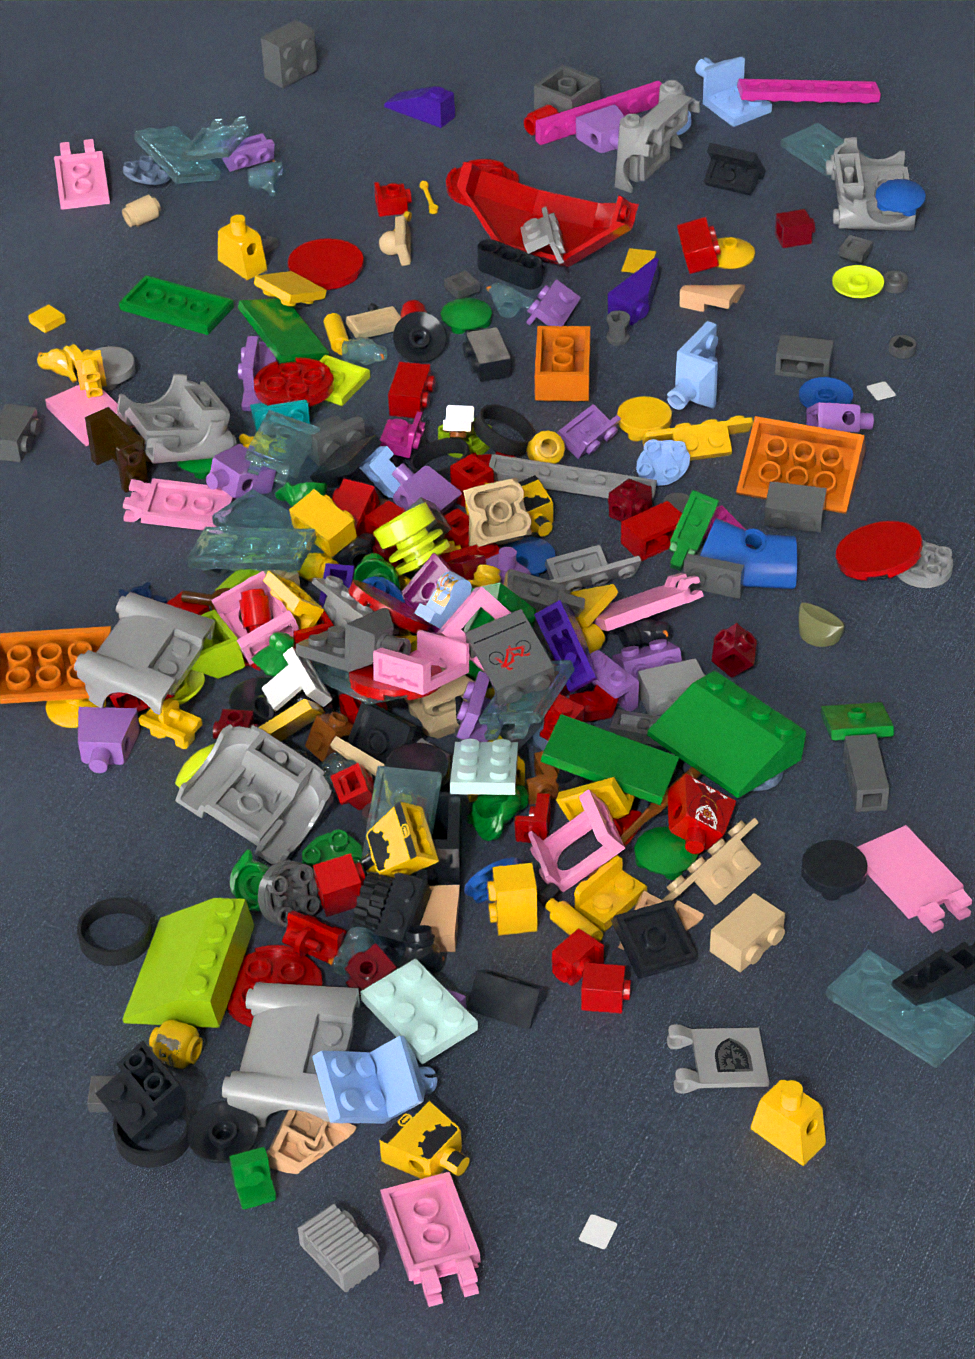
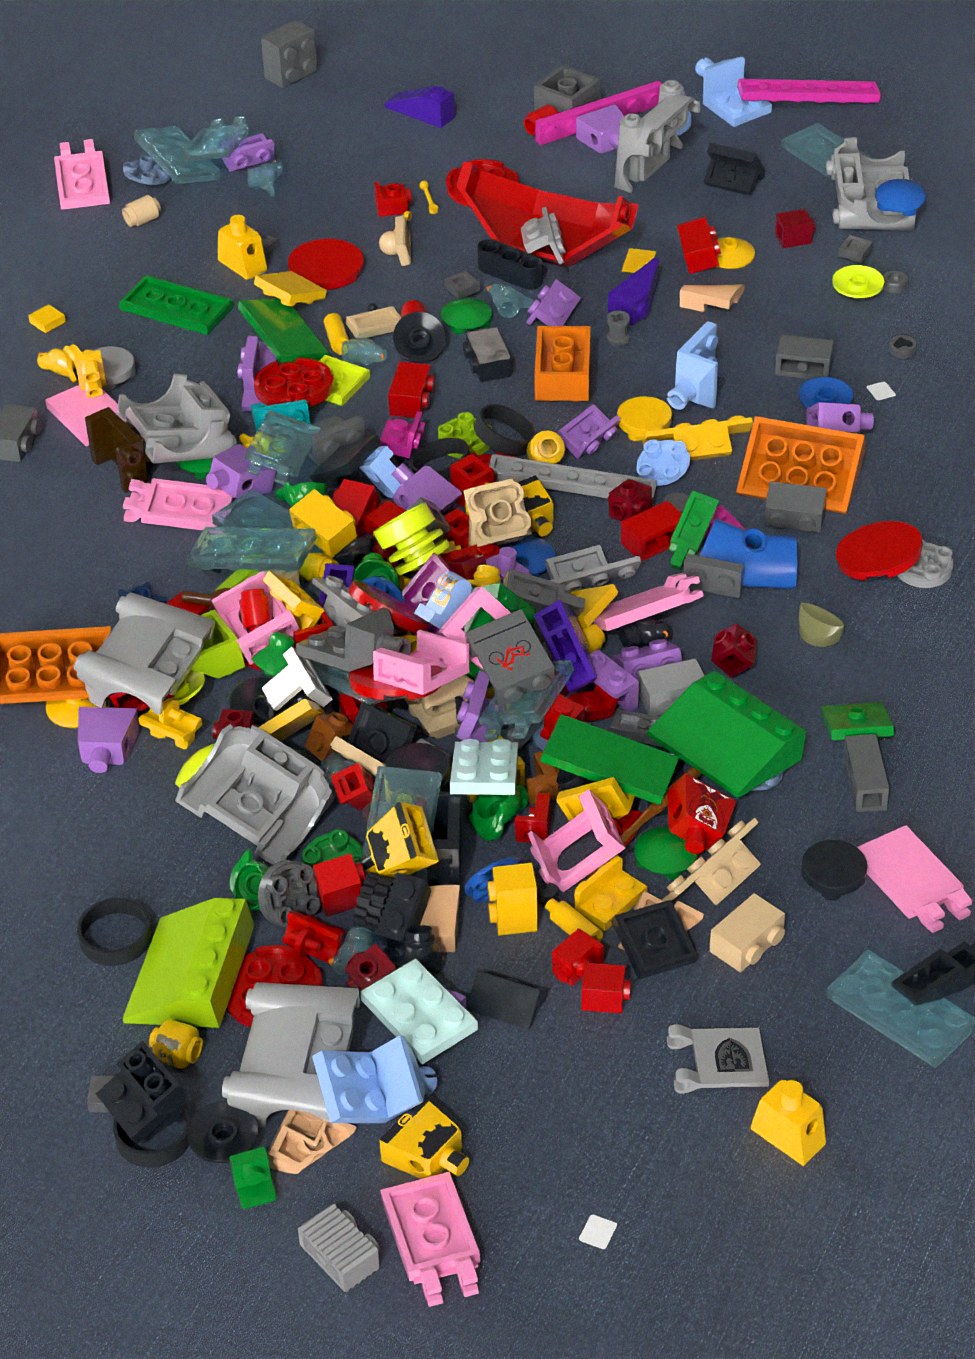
bracket [443,405,474,438] -> none

